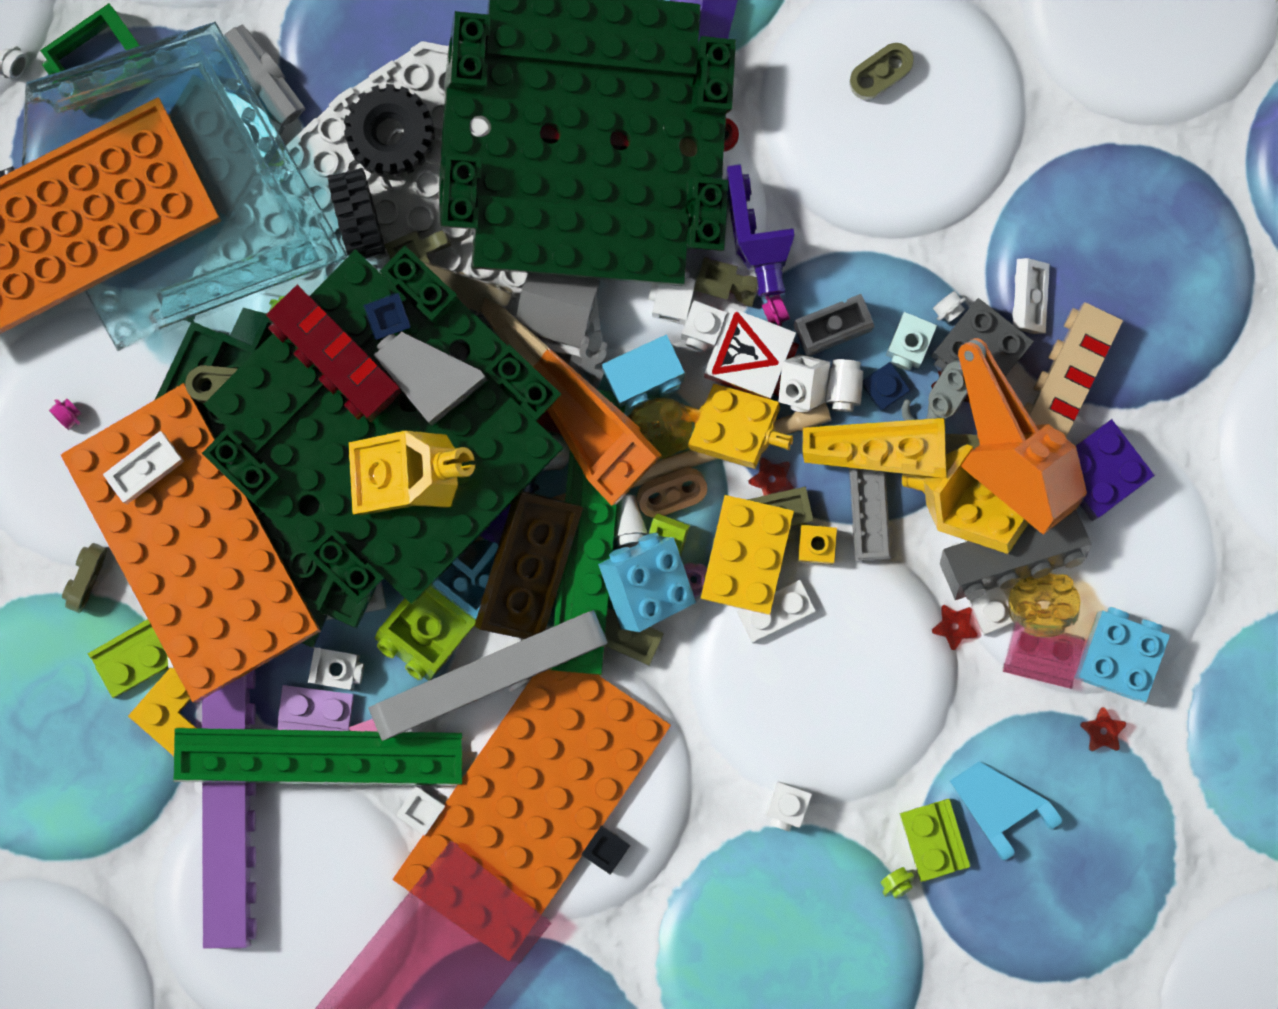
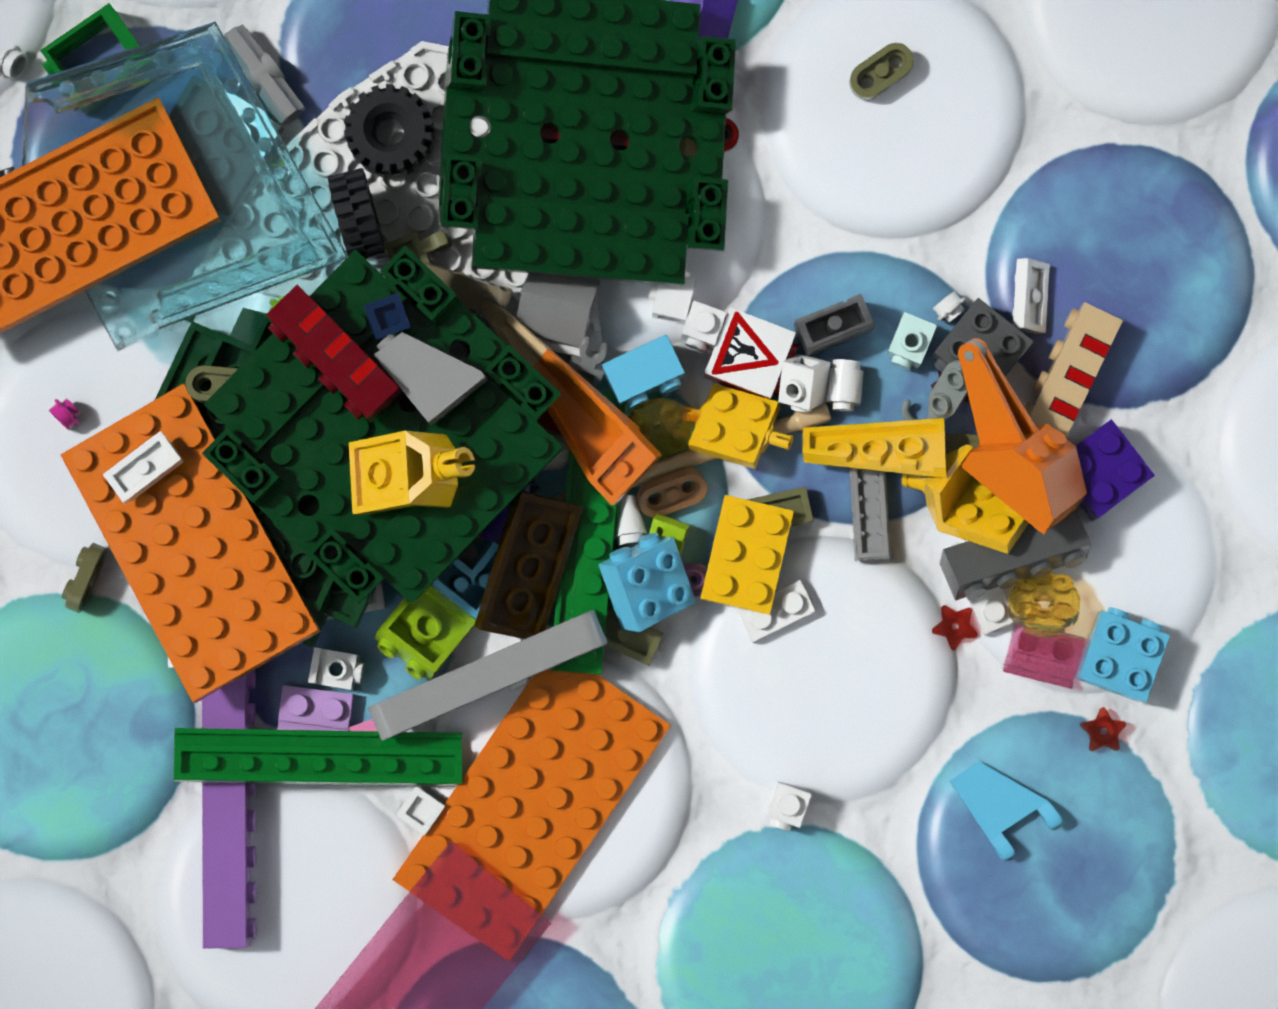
lime plate [87,619,168,698] -> none
yellow plate [128,668,197,756] -> none
black plate [581,825,631,875] -> none
olive plate [694,257,758,307] -> none
dark purple plate [725,164,795,297] -> none
clear red plate [748,457,793,496] -> none
dark pink plate [761,294,790,327] -> none
yellow plate [797,525,837,565] -> none
dark blue plate [862,362,910,412] -> none
lime plate [880,867,915,899] -> none
lime plate [899,798,970,882] -> none

